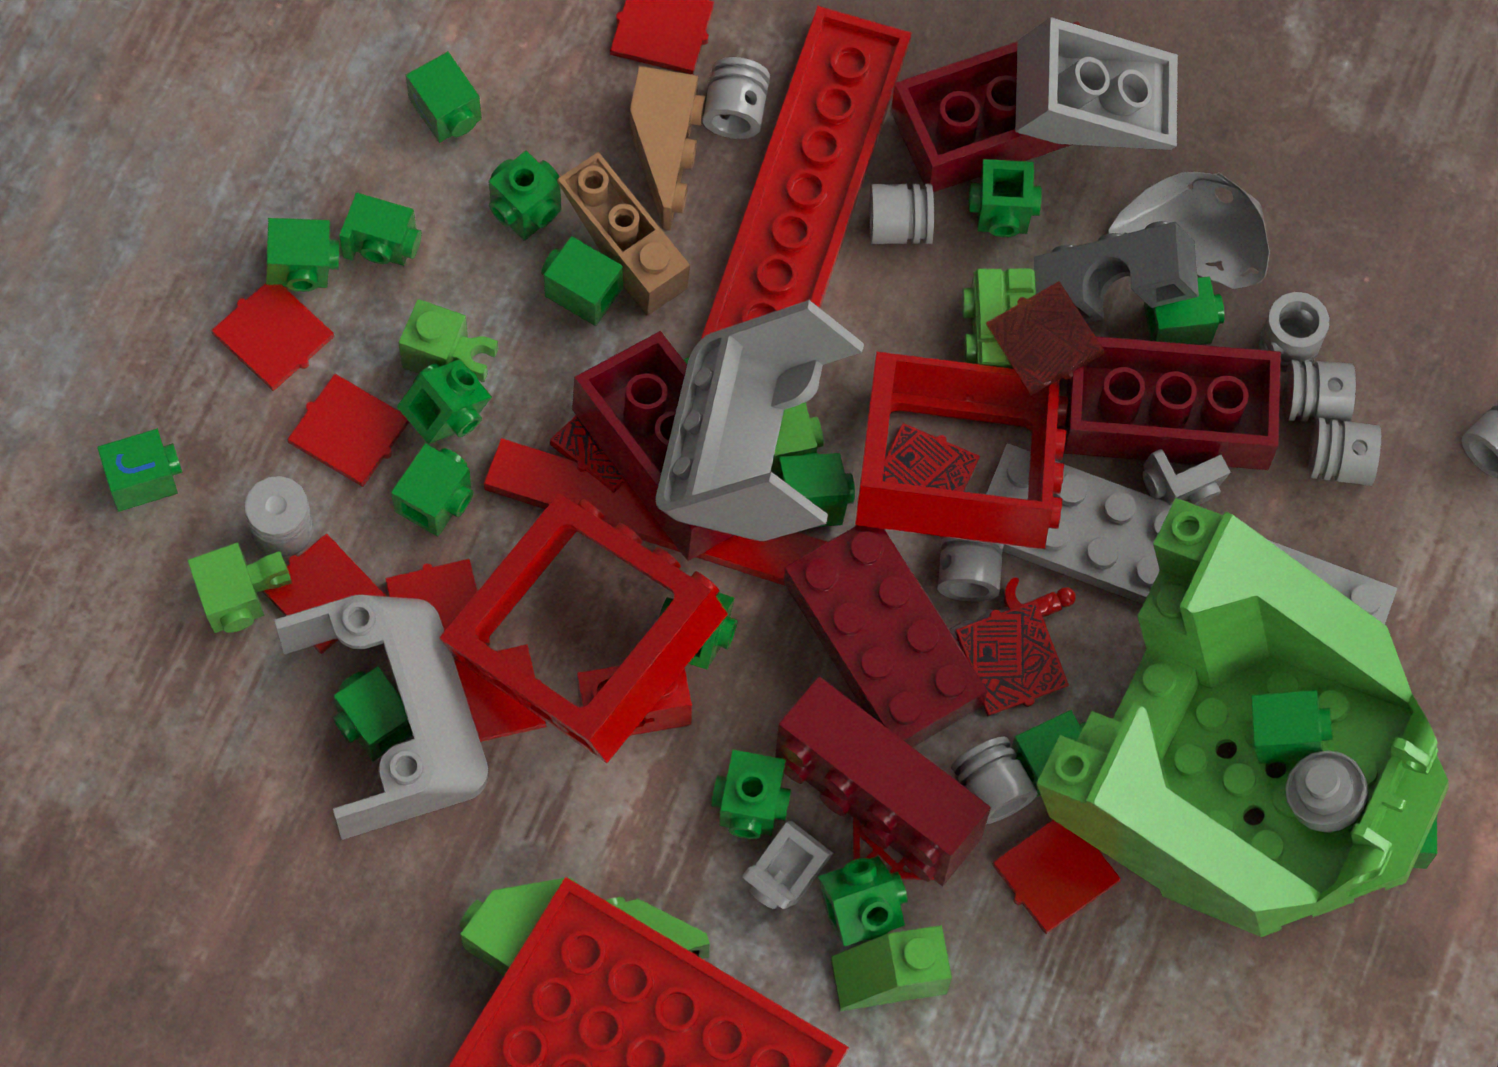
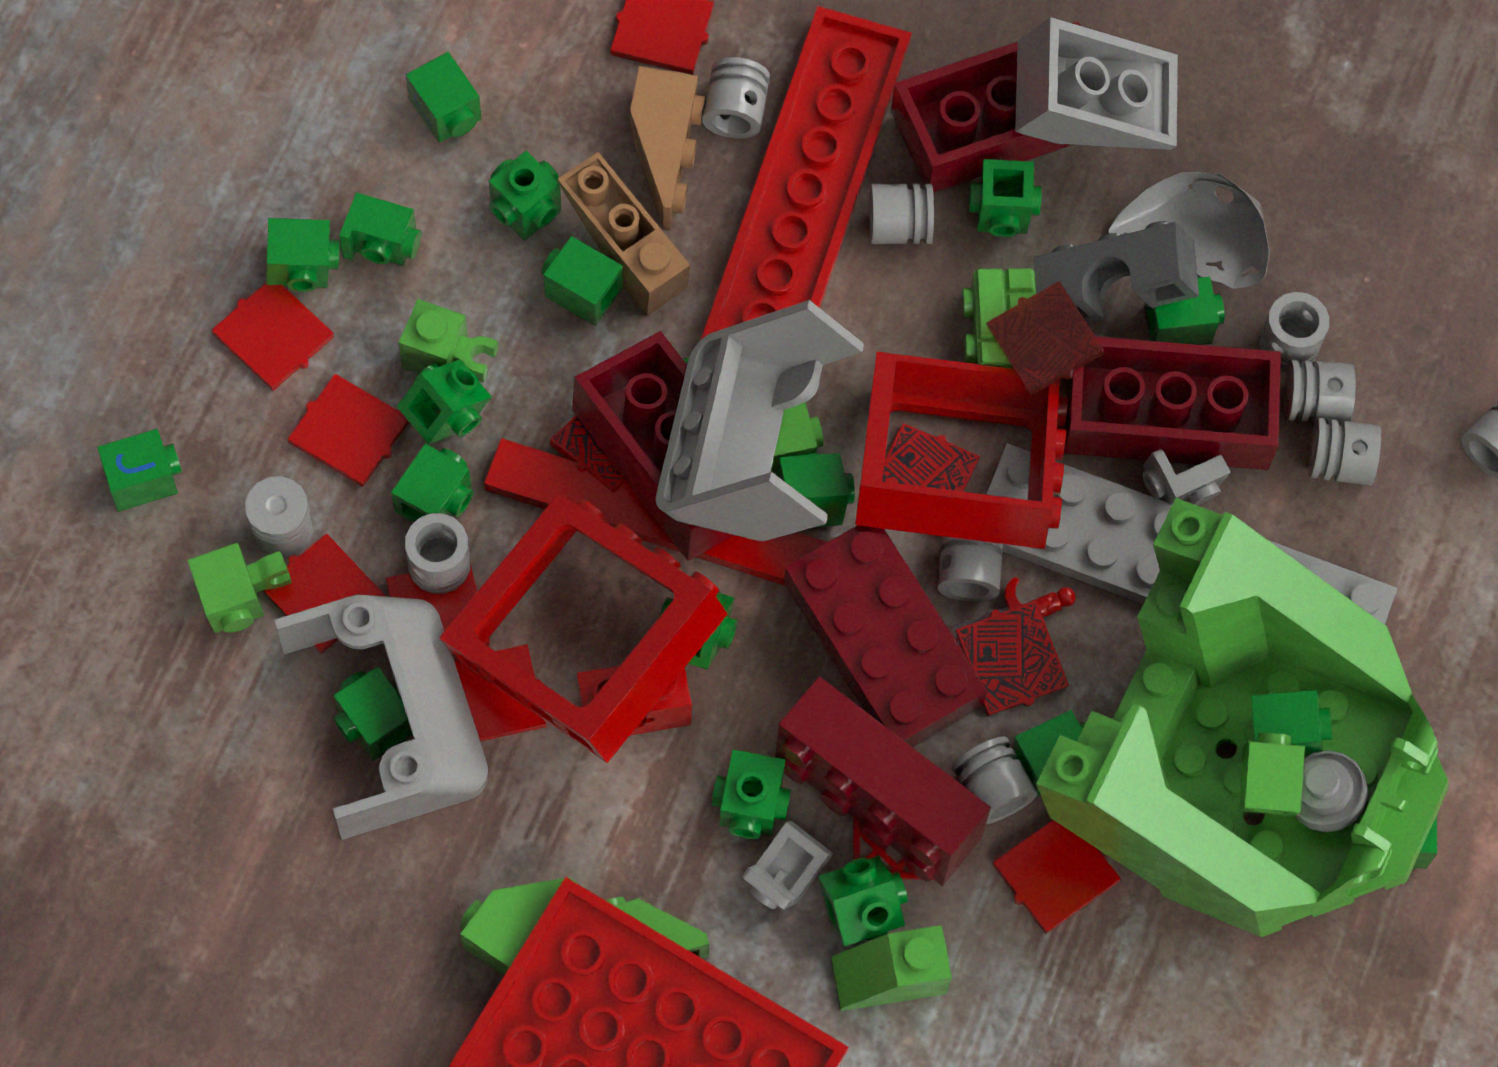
none -> light grey piece [405,513,470,594]
none -> bright green brick [1239,733,1305,816]

